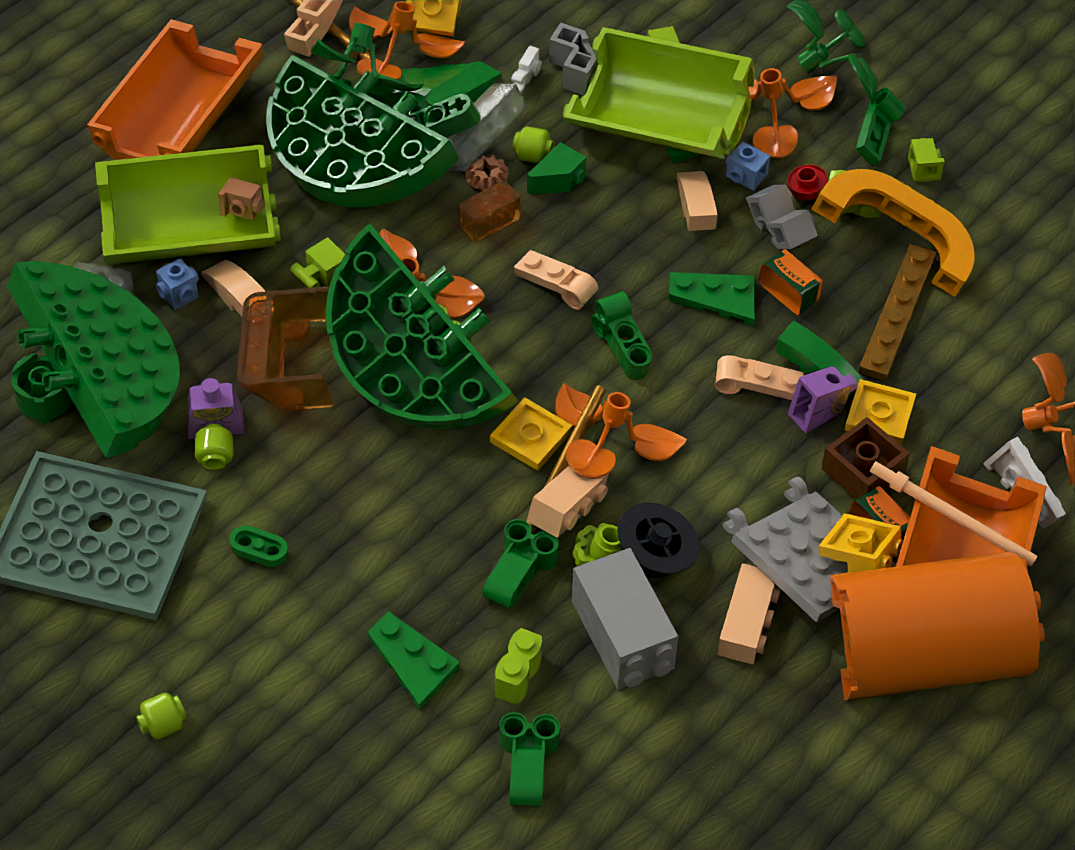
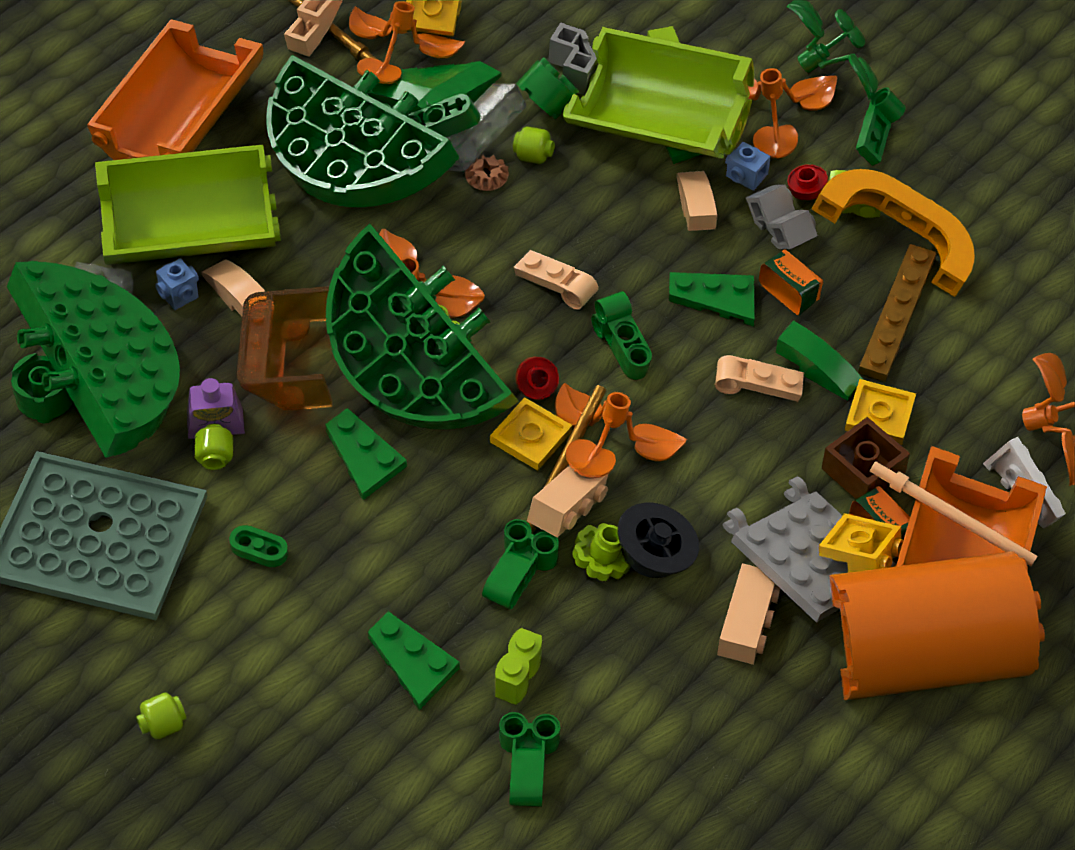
nougat brick [218,177,264,220] -> none
lime brick [290,237,345,292] -> none
green plant [310,23,424,91] -> none
clear orange brick [459,180,521,242] -> none
white plate [511,46,542,94] -> none
green slope [527,142,587,195] -> none
light grey brick [572,548,678,690] -> none
medium lavender torso [788,366,857,433] -> none
lime brick [908,138,945,182] -> none
none -> green wing [325,408,407,500]
none -> red plate [515,356,559,399]
none -> green brick [516,57,579,120]

